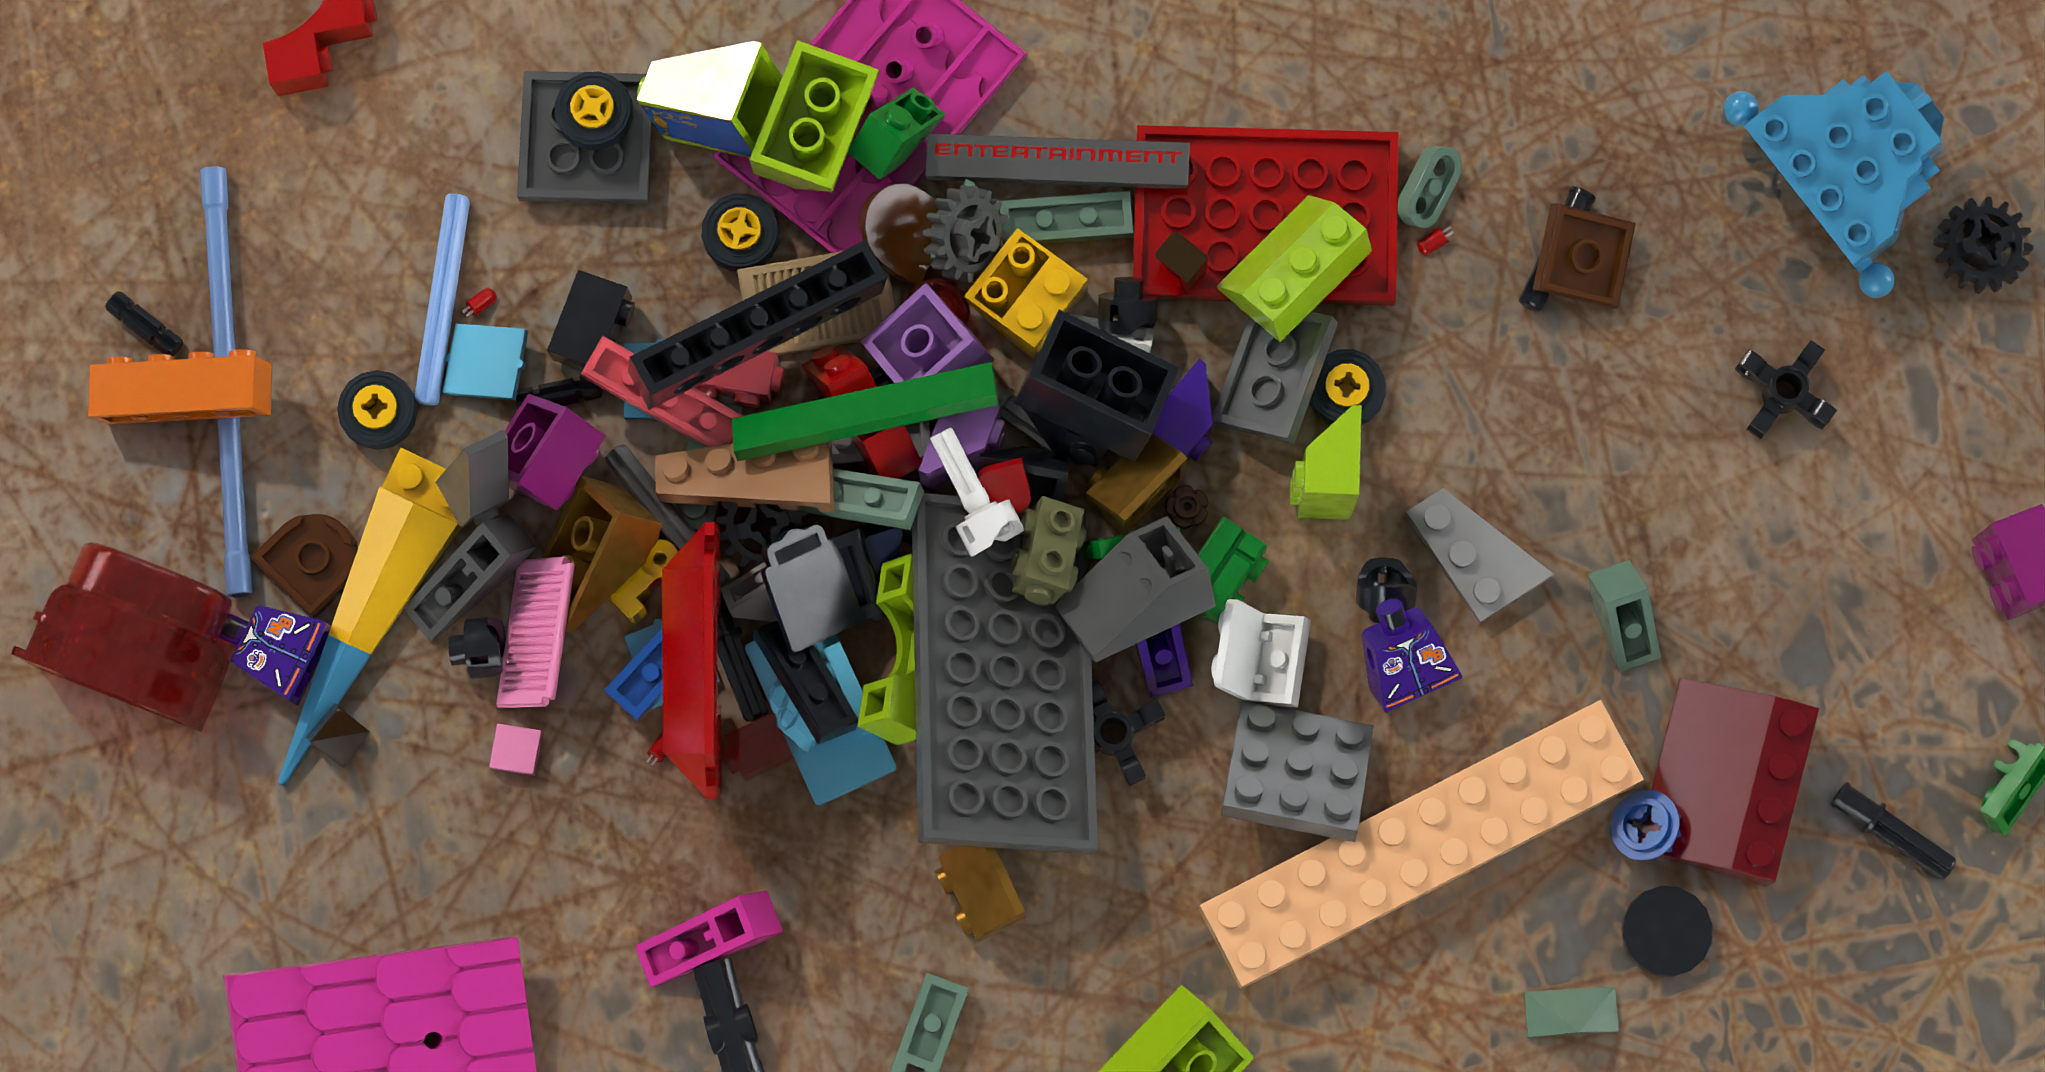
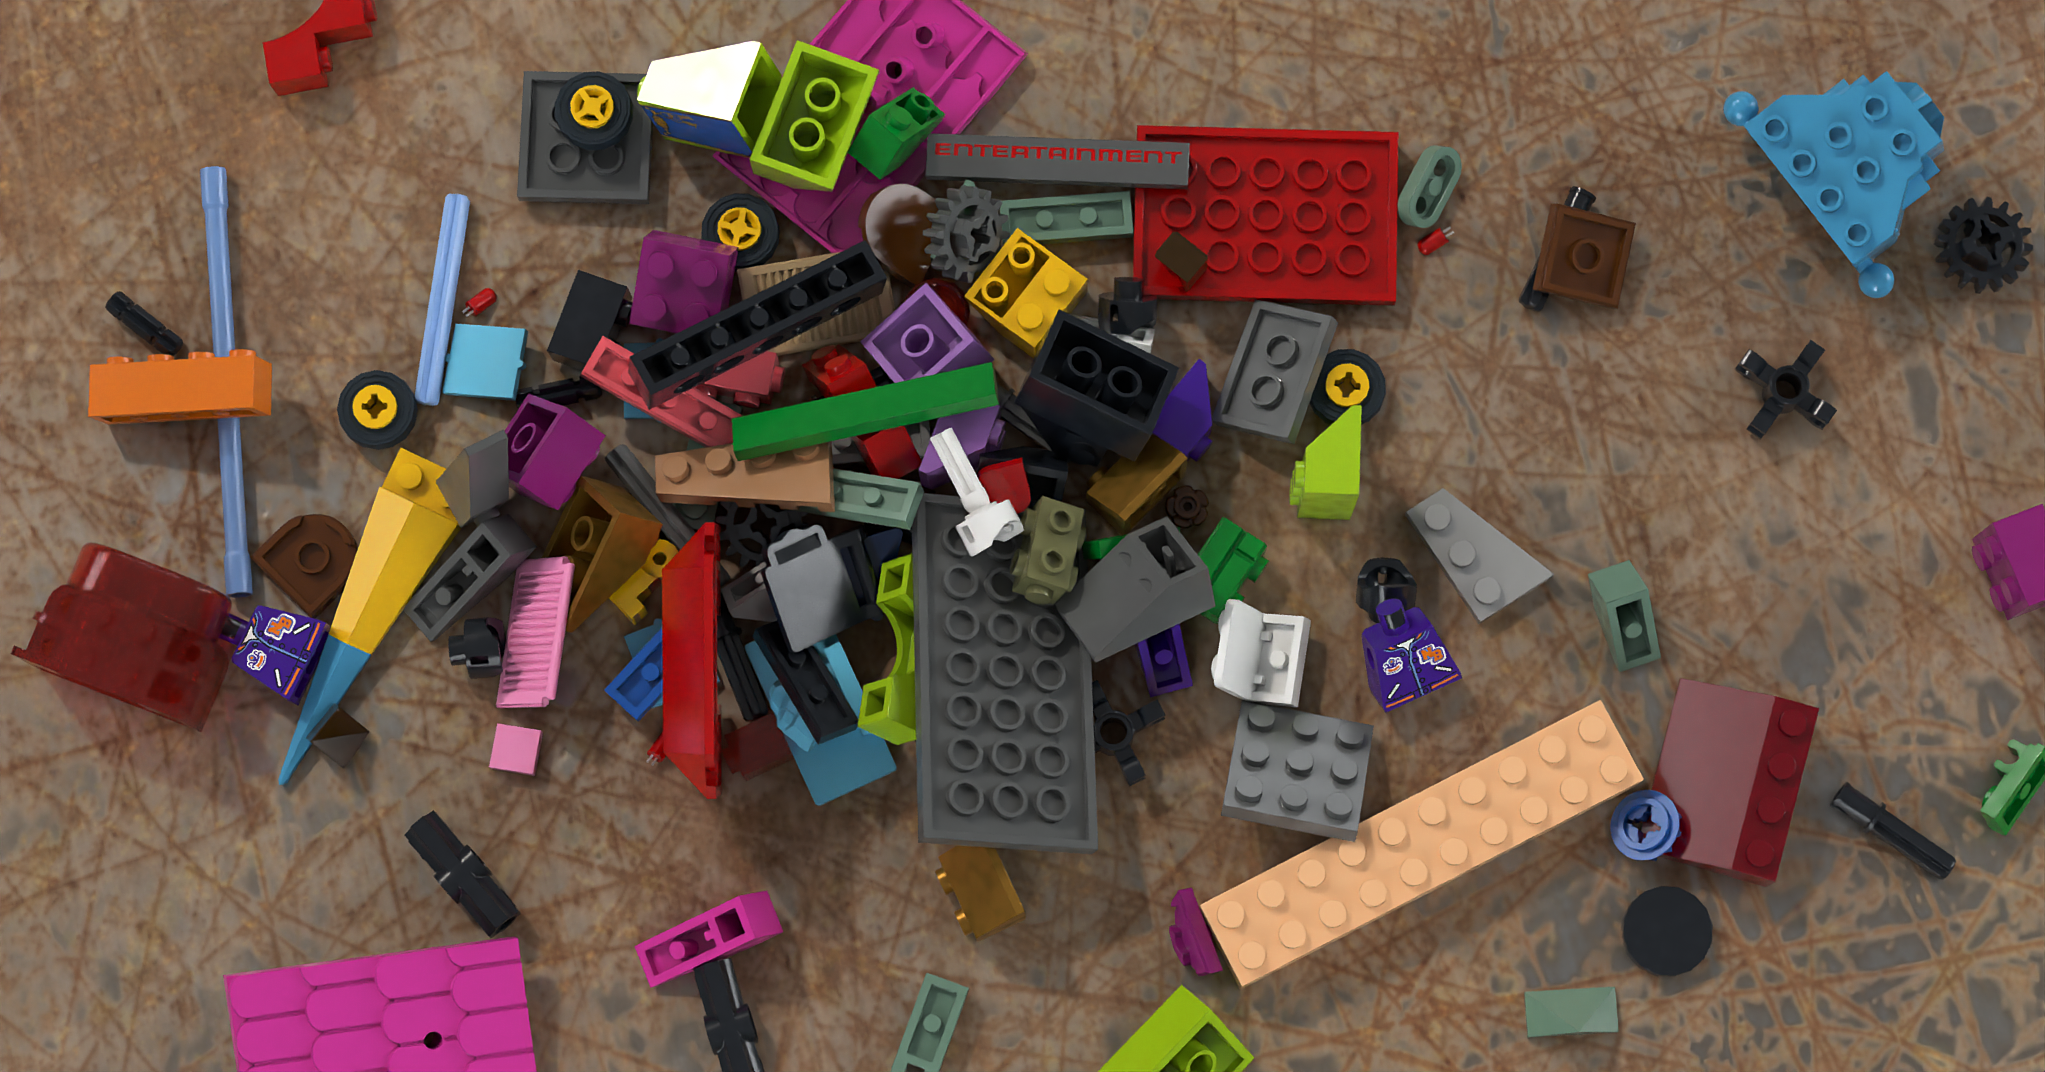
lime slope [1217,195,1372,342] -> none
none -> black piece [404,810,521,938]
none -> magenta brick [629,230,739,333]
none -> magenta plate [1169,887,1223,976]

